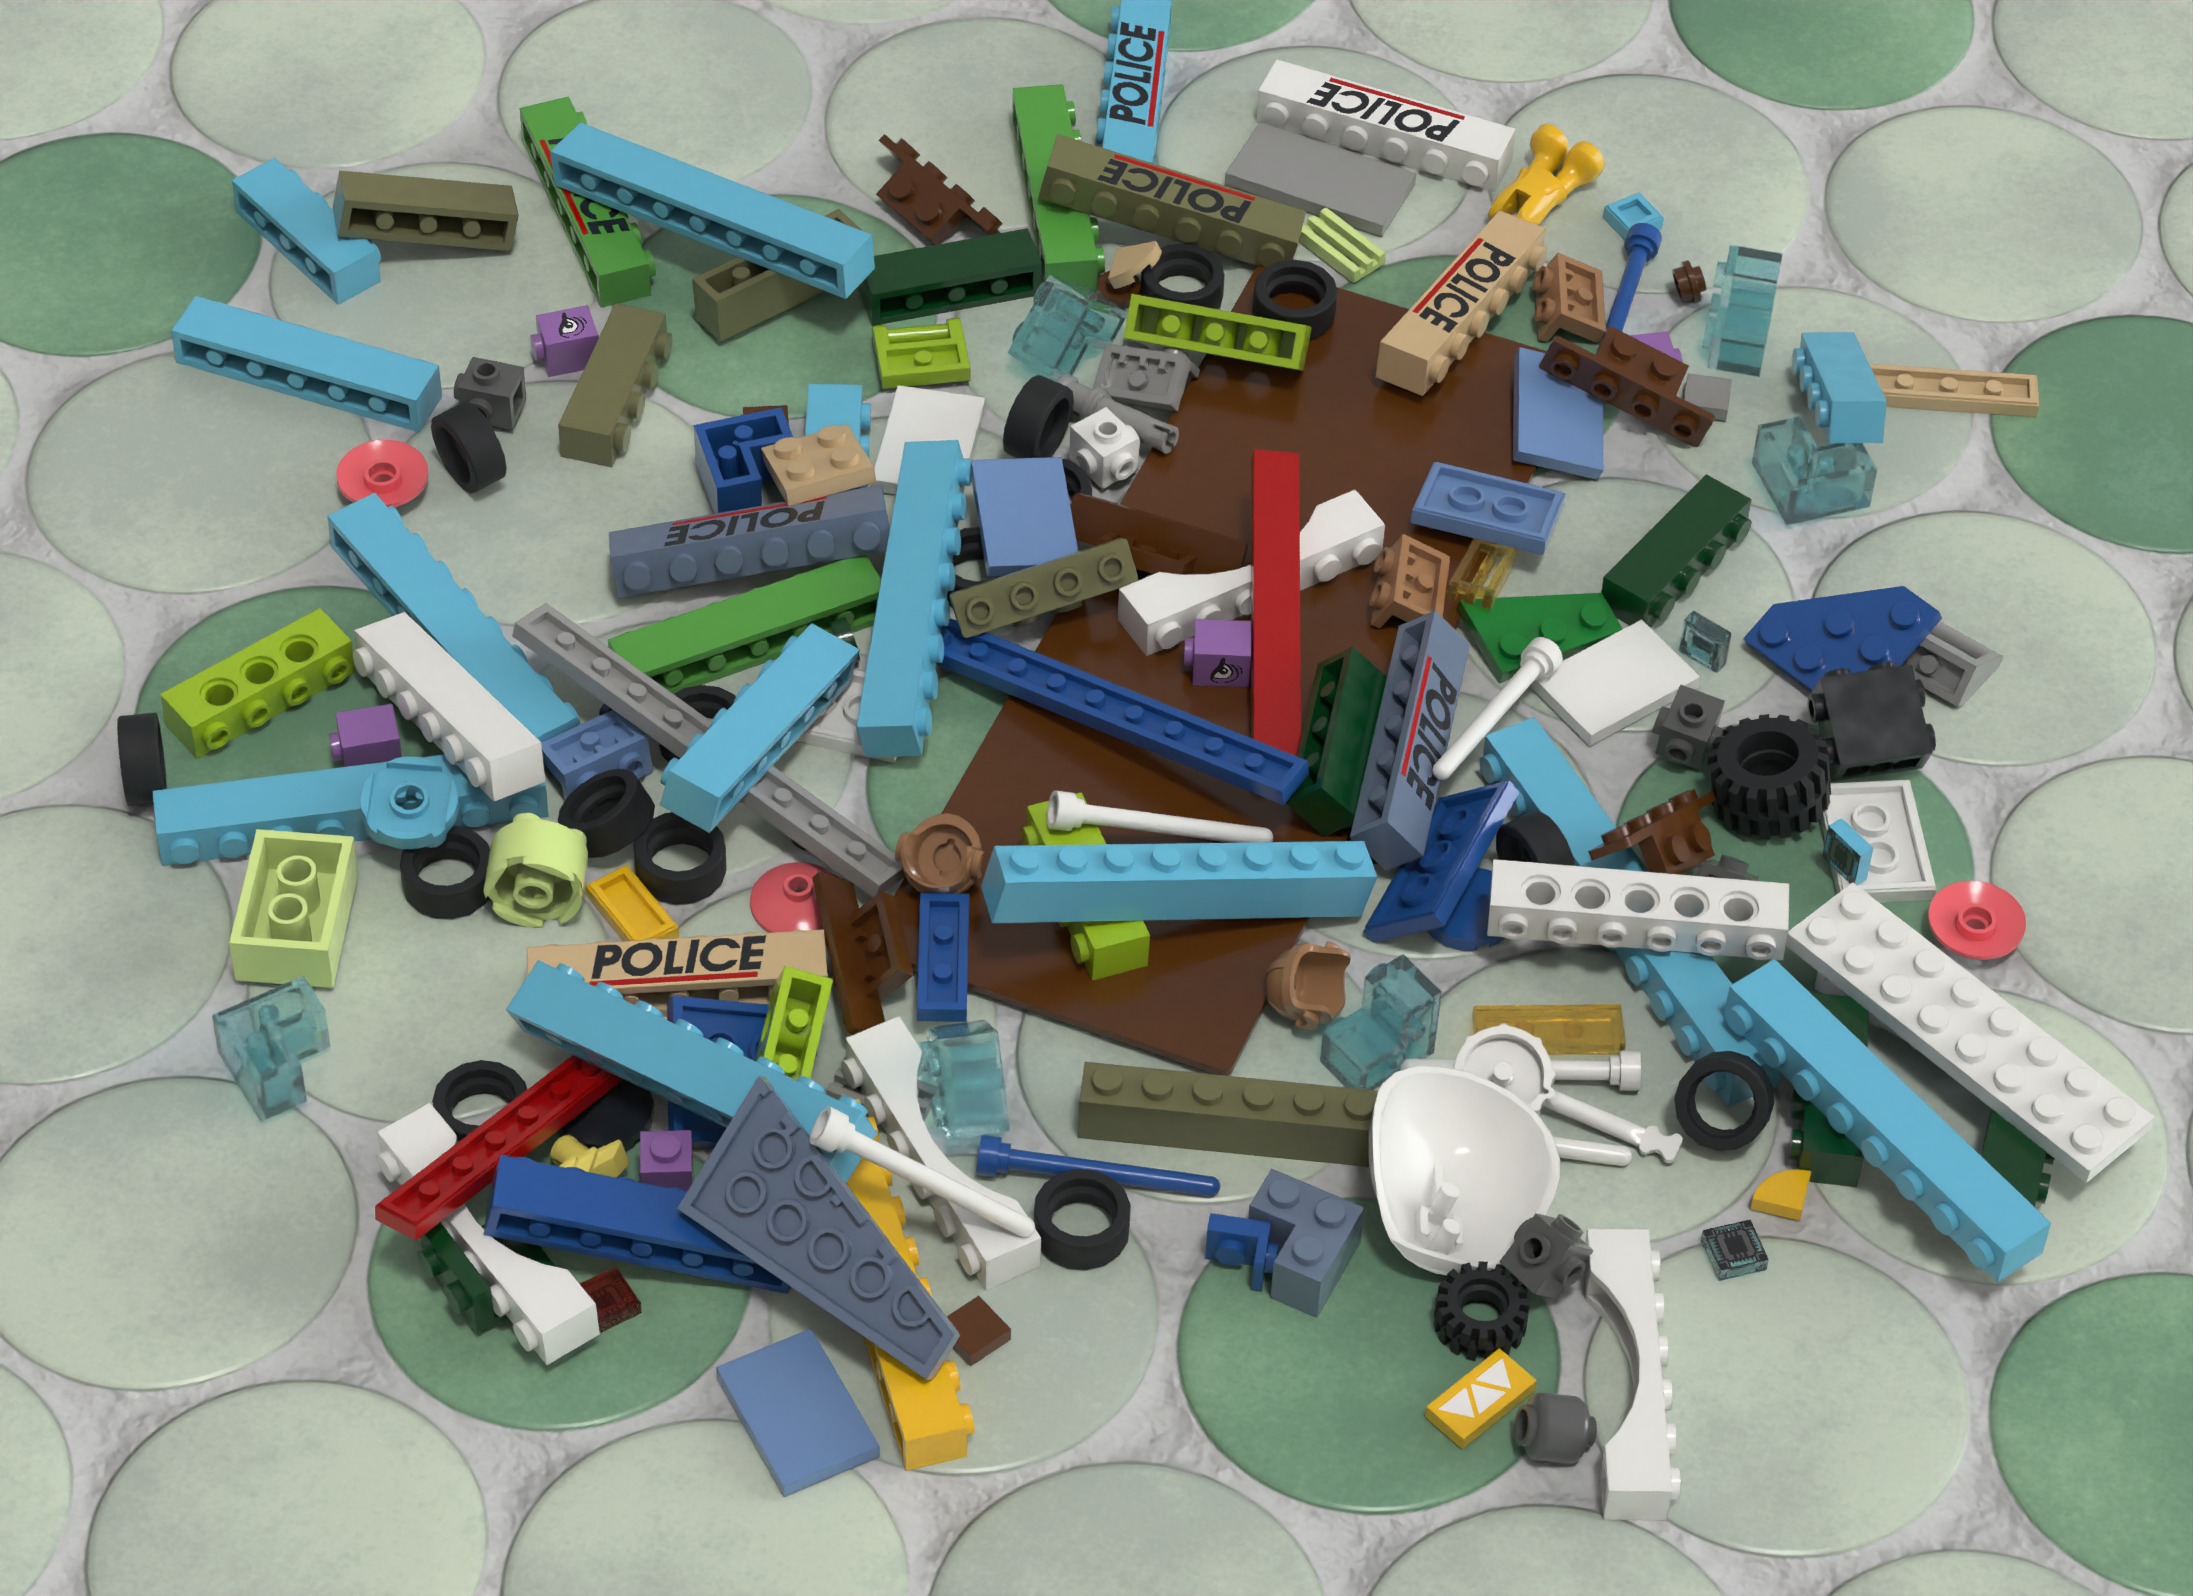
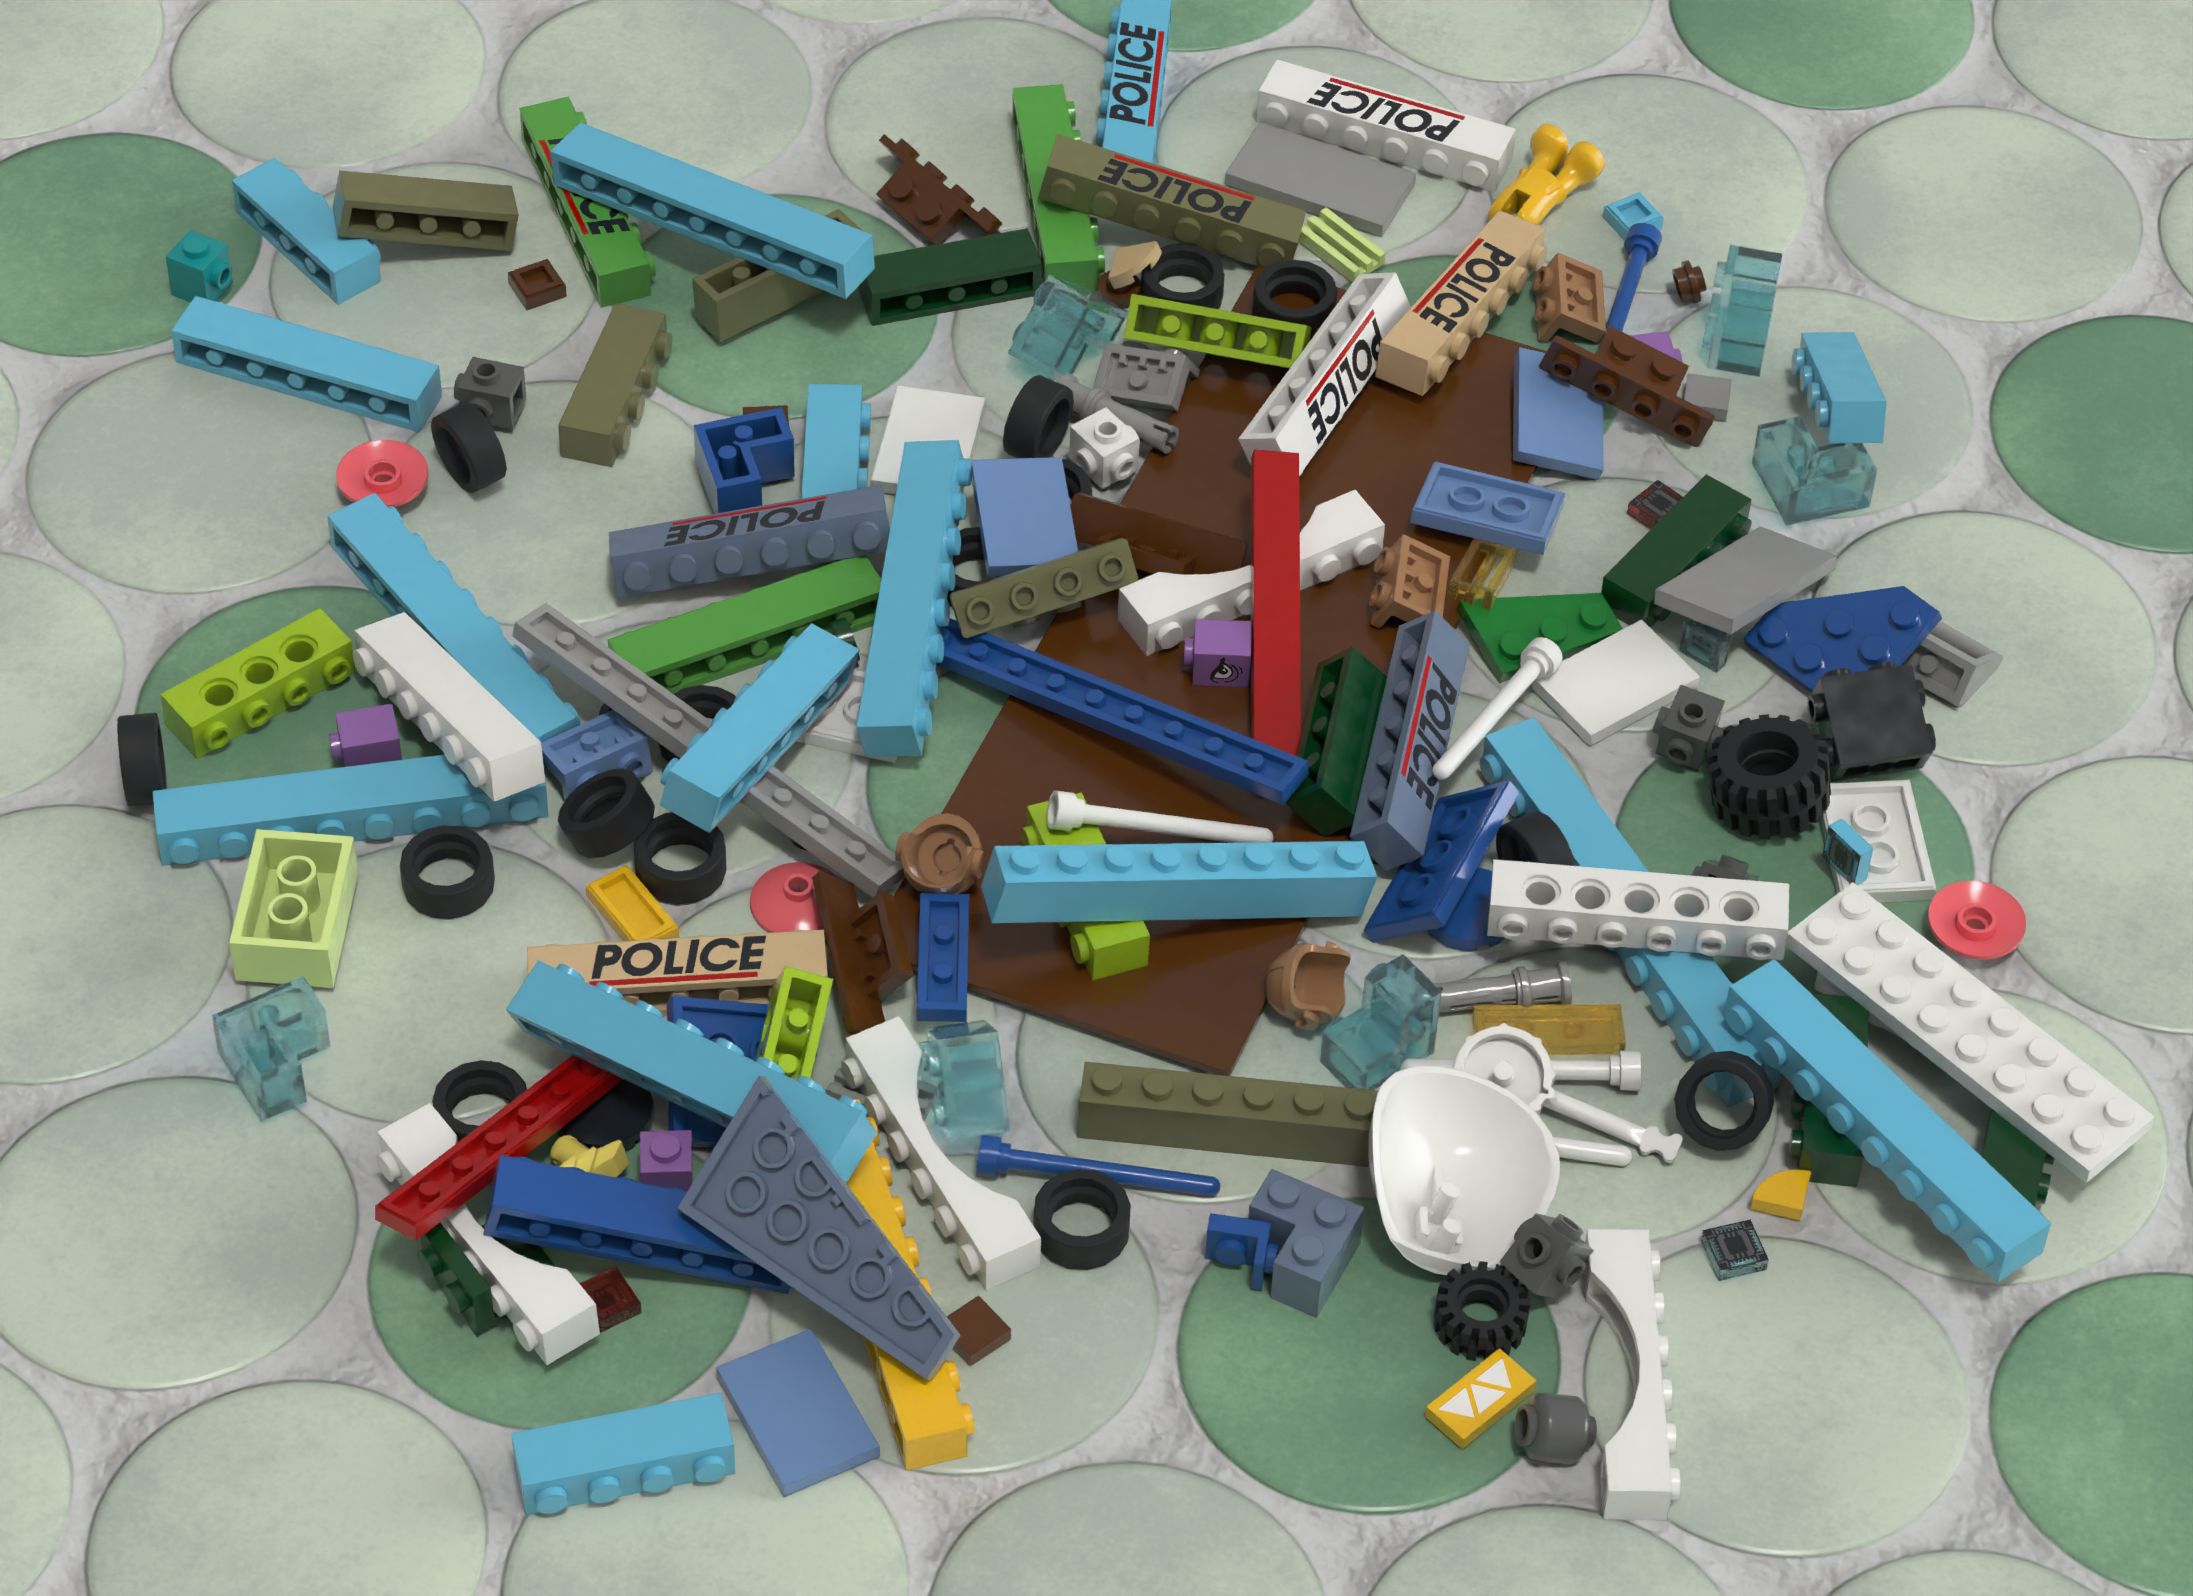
medium azure plate [360,756,459,849] -> none
yellowish green brick [484,813,588,928] -> none
medium lavender brick [530,305,599,377] -> none
tan plate [761,424,876,506] -> none
white piece [809,1106,1035,1237] -> none
lime plate [872,318,971,389] -> none
reddish brown bracket [1588,789,1717,875] -> none
tan tile [1869,364,2039,417] -> none
none -> teal brick [166,230,233,302]
none -> reddish brown tile [508,259,567,311]
none -> medium azure brick [511,1392,736,1515]
none -> white brick [1238,272,1411,477]
none -> light grey pin [1419,961,1572,1016]
none -> tile [1627,480,1683,529]
none -> light grey tile [1654,526,1837,635]

